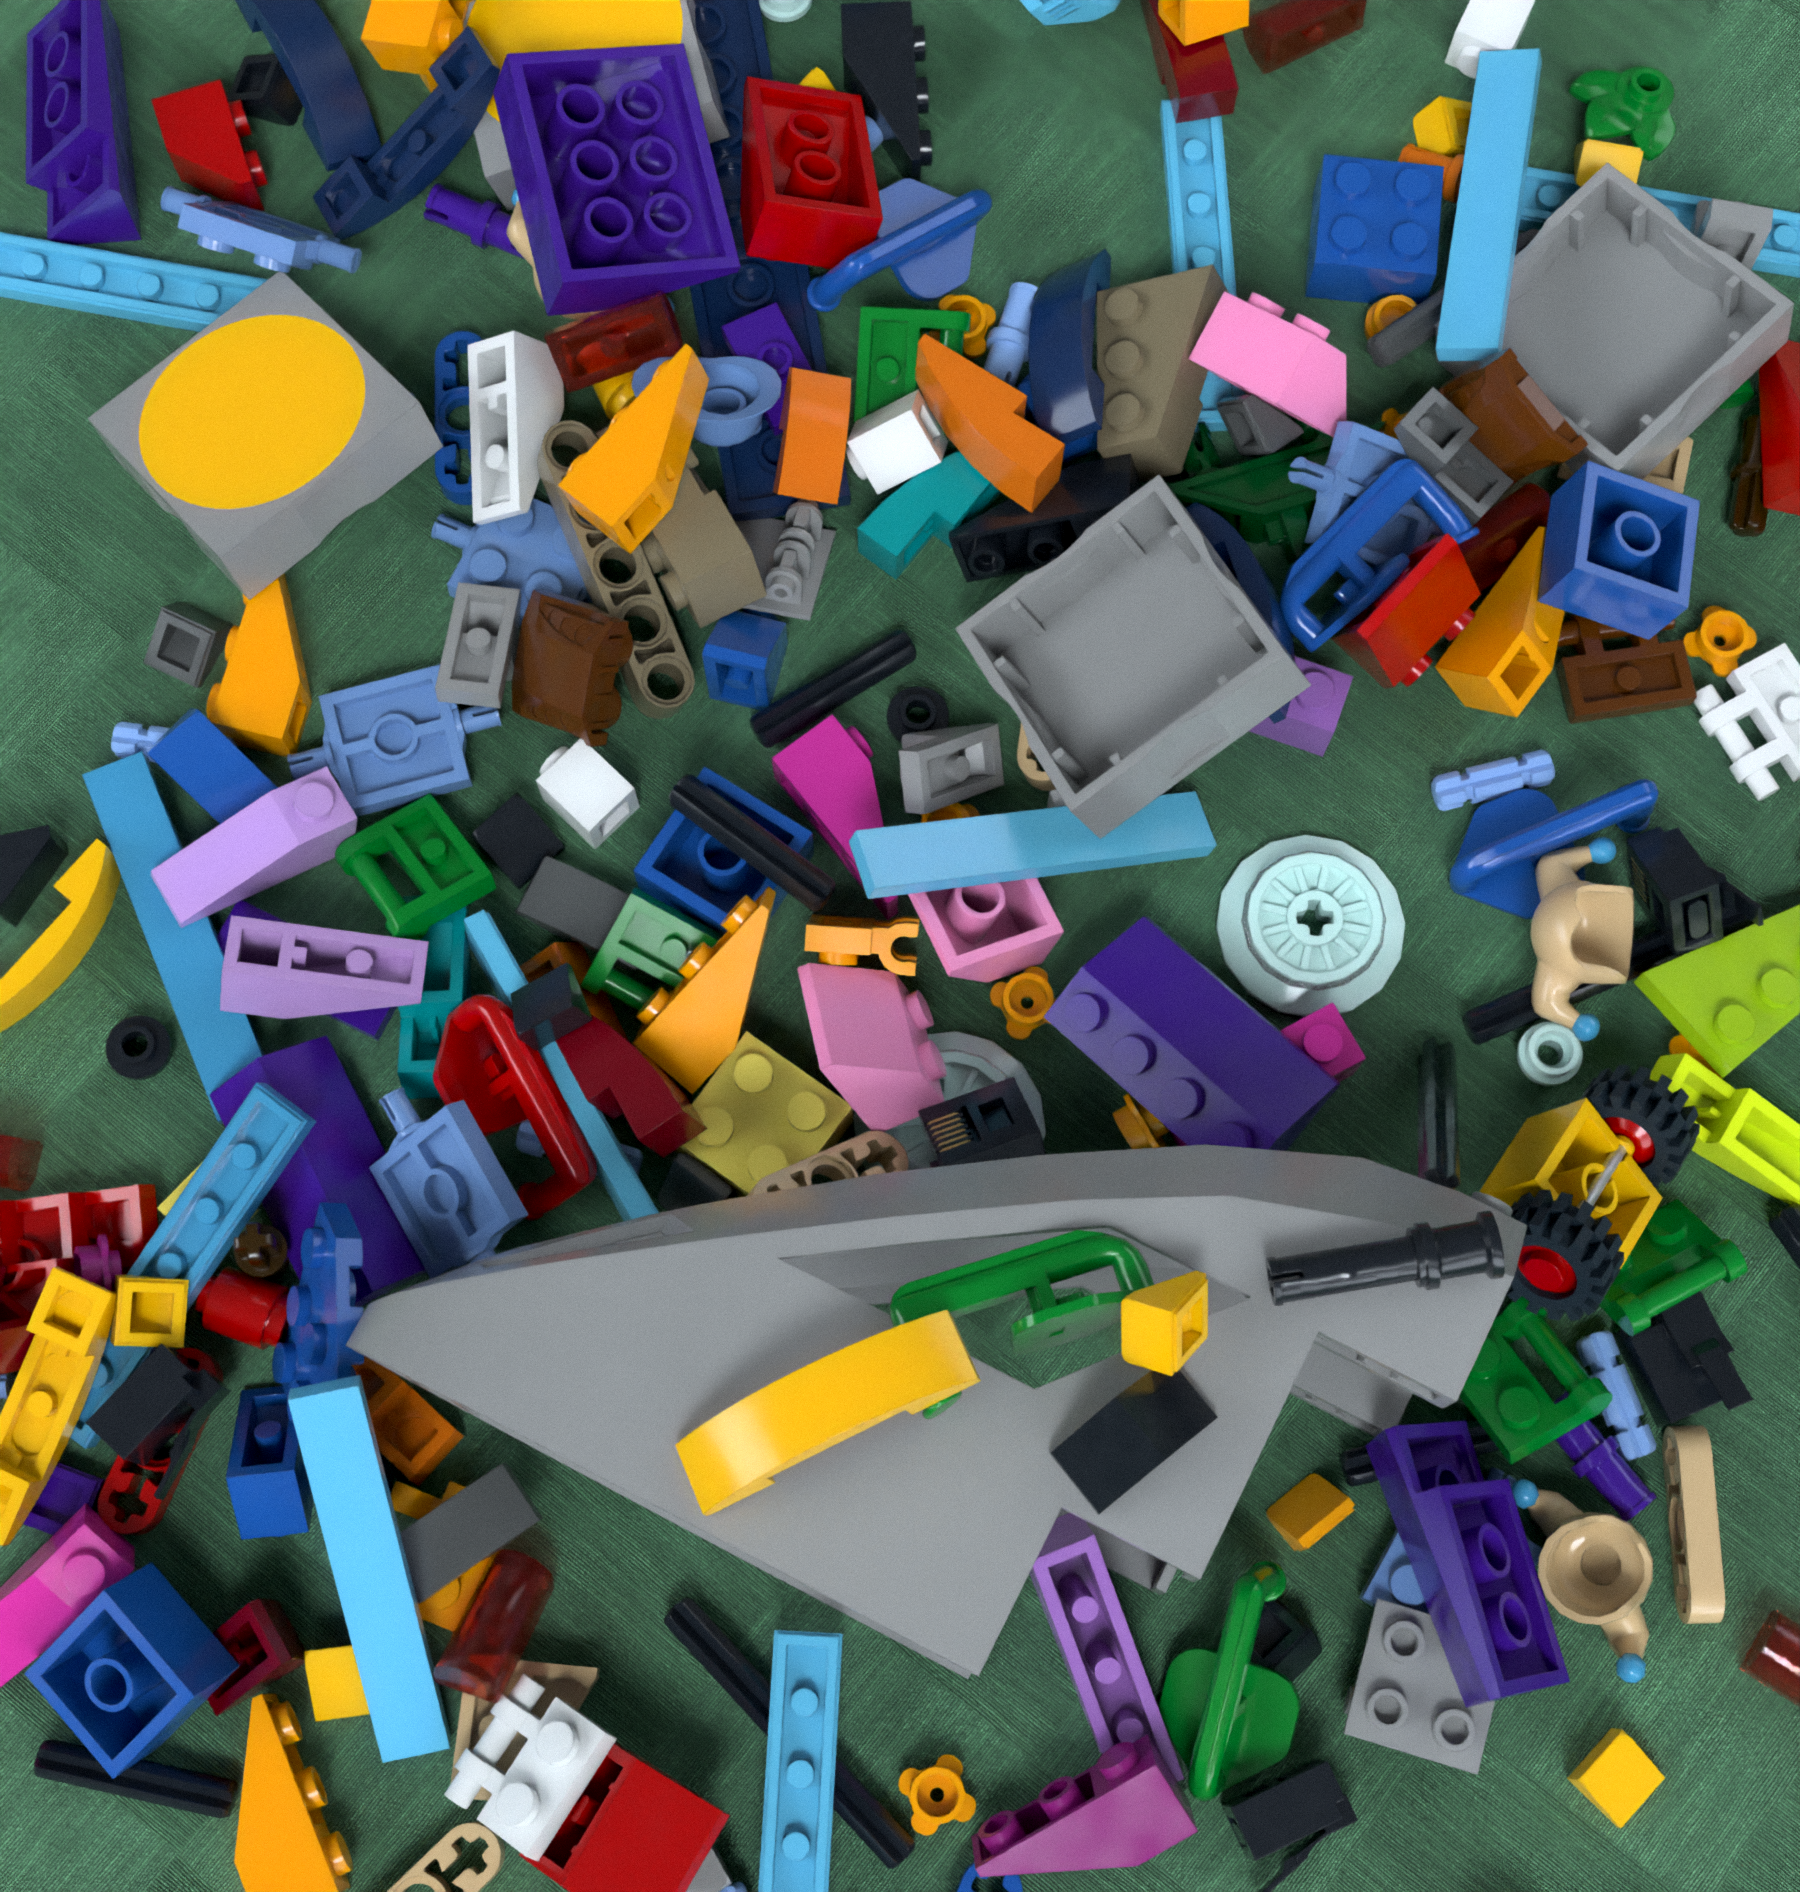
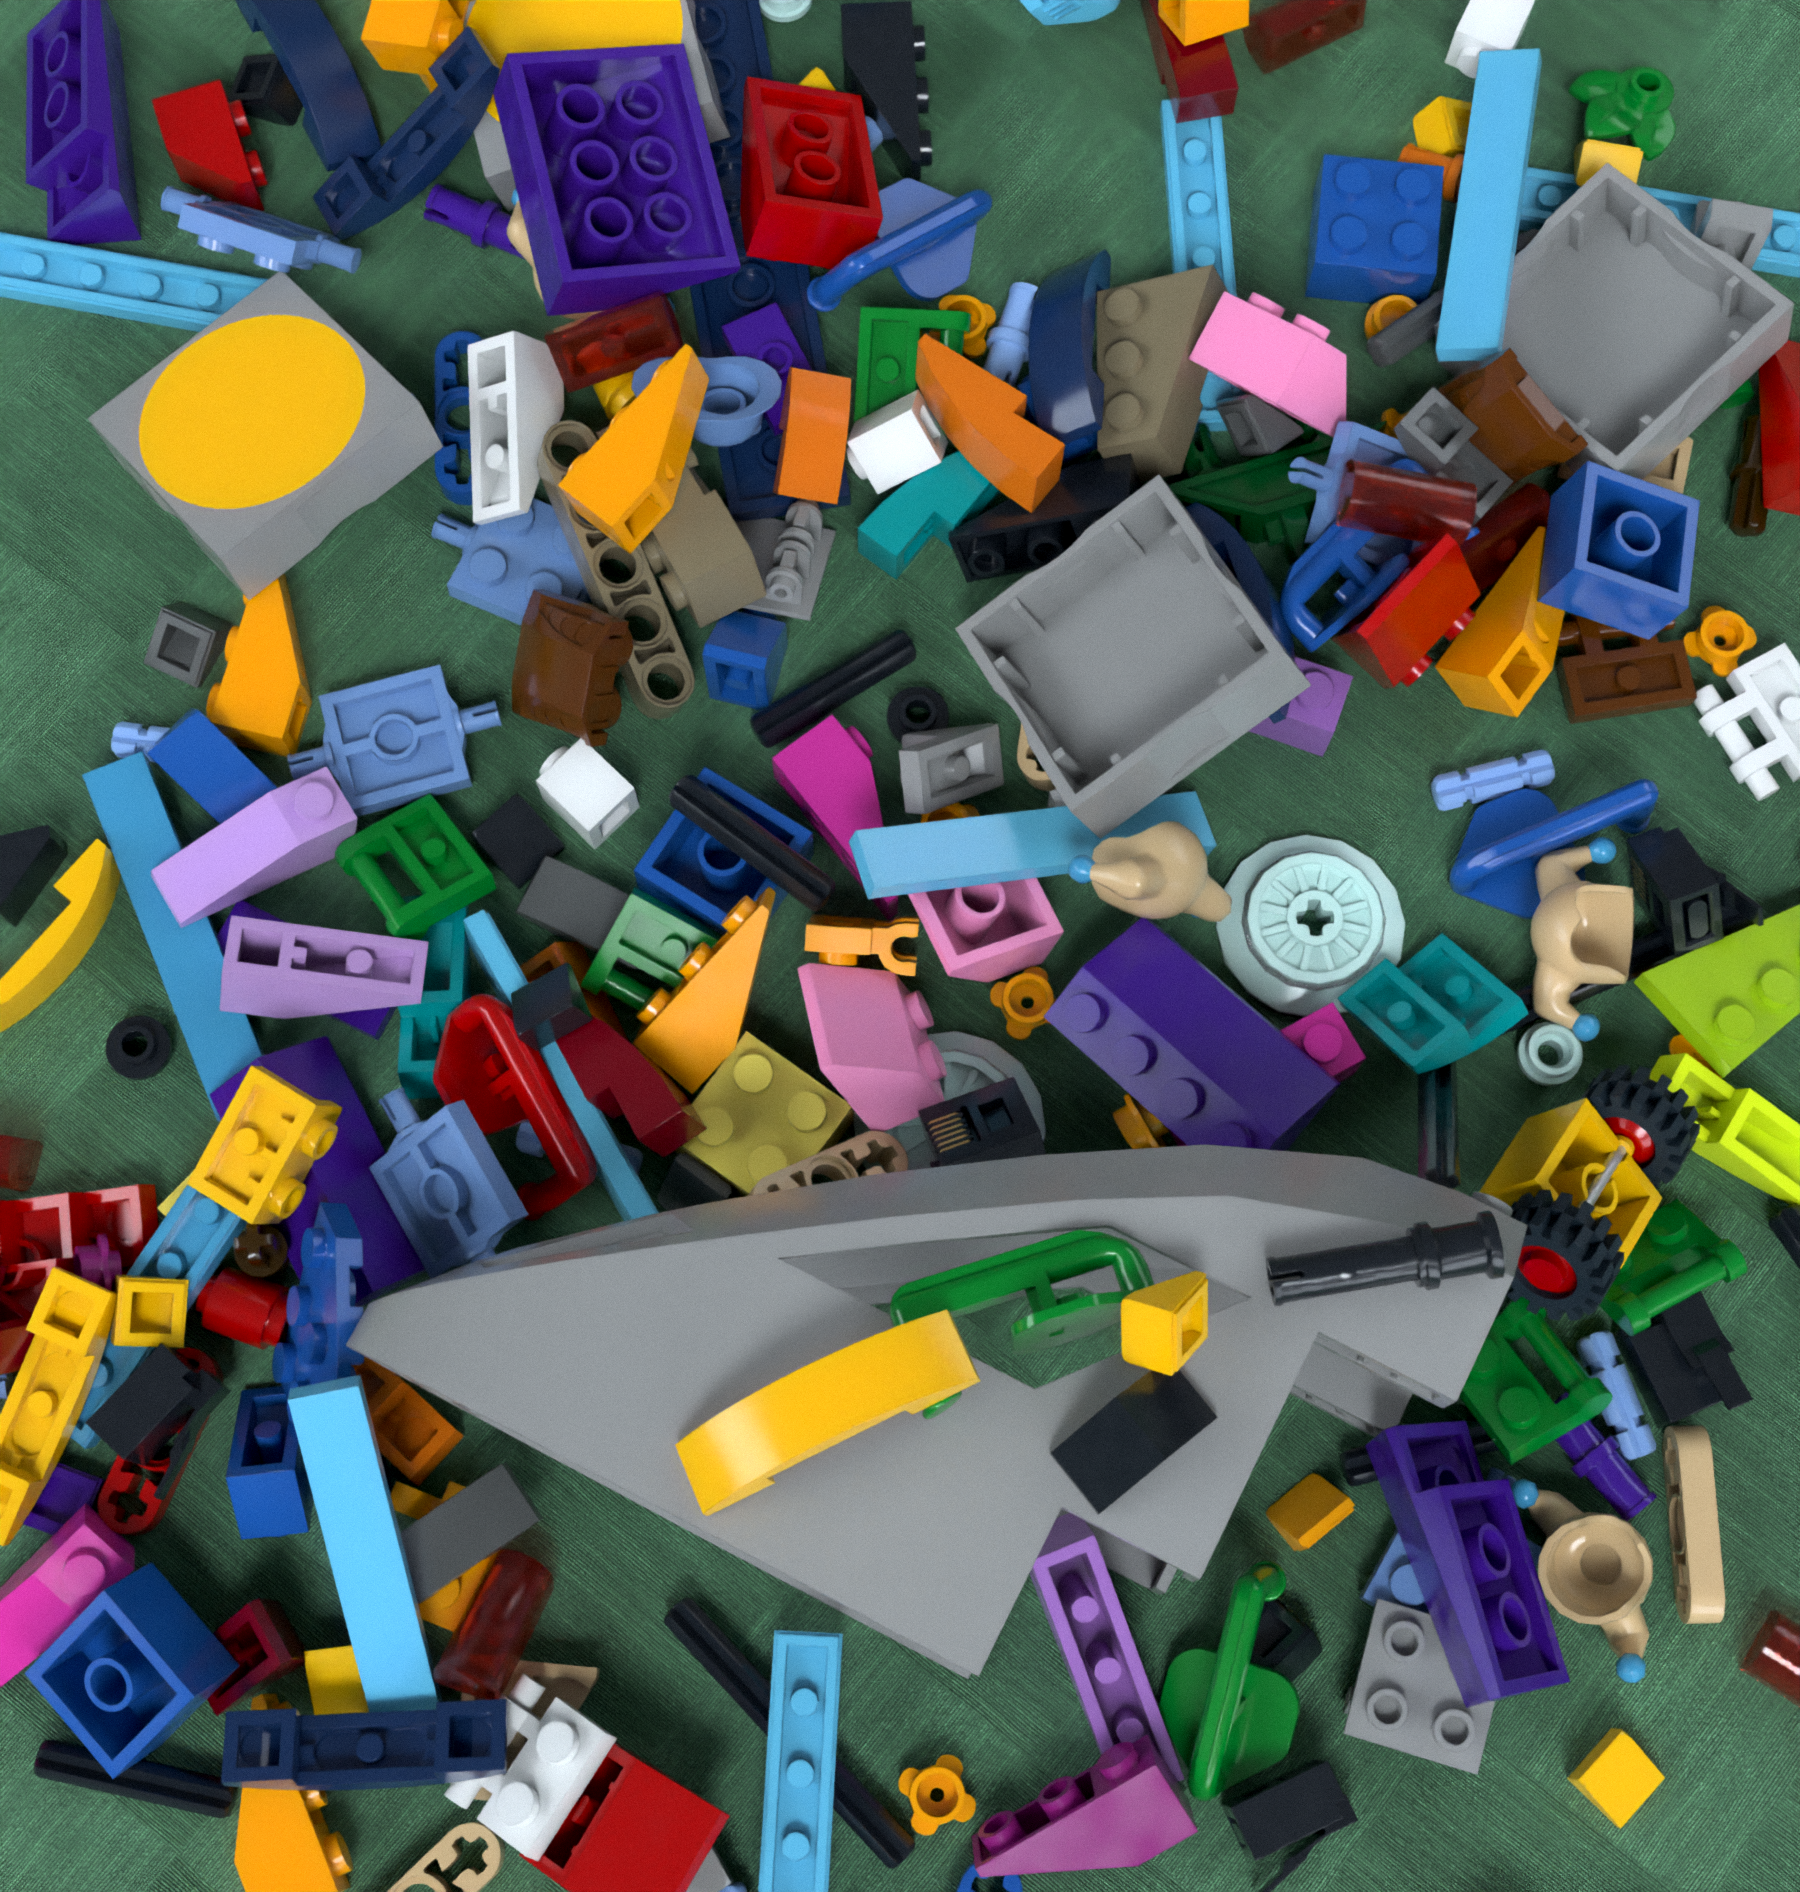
light grey slope [435,582,521,708] -> none
none -> yellow bracket [187,1065,342,1224]
none -> dark blue slope [221,1699,508,1790]
none -> tan piece [1068,821,1232,922]
none -> clear red brick [1336,459,1477,546]
none -> teal slope [1337,933,1529,1074]

